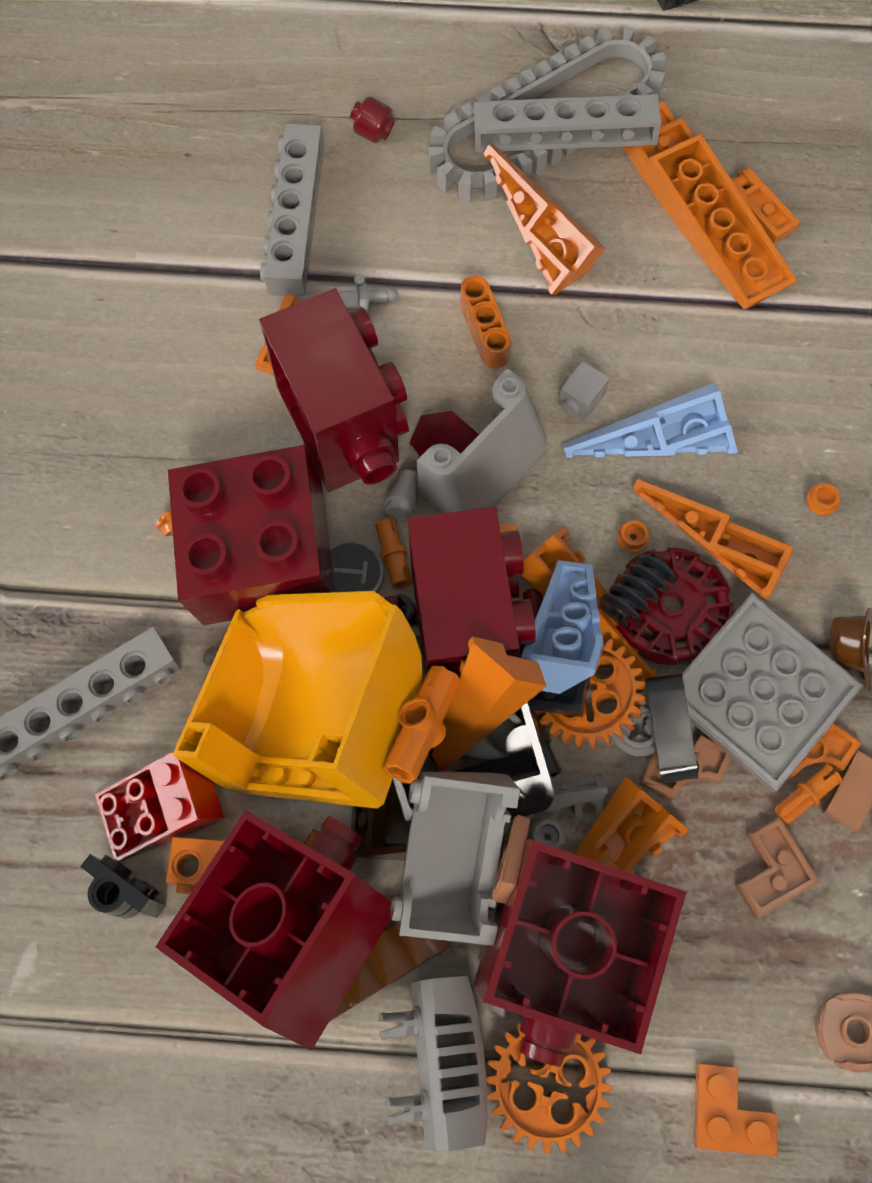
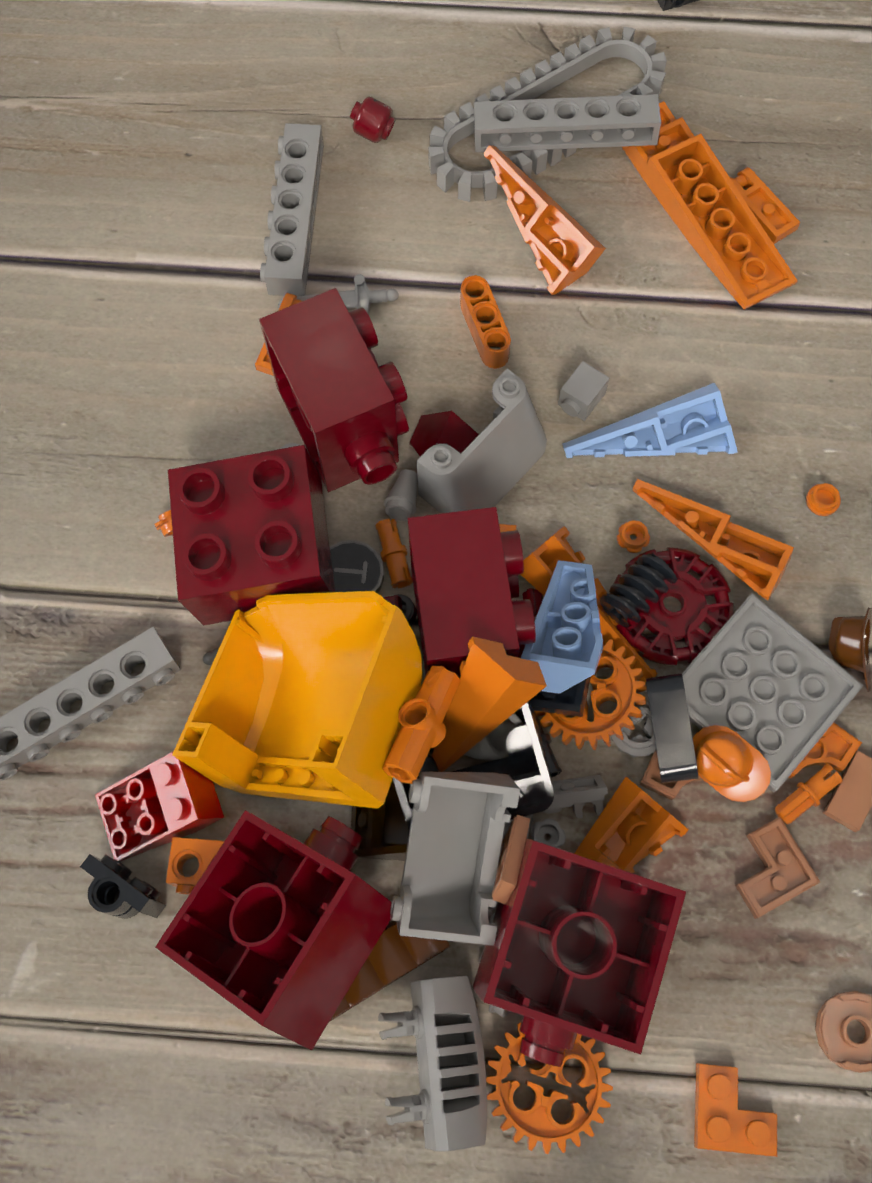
none -> orange piece [693,725,771,802]

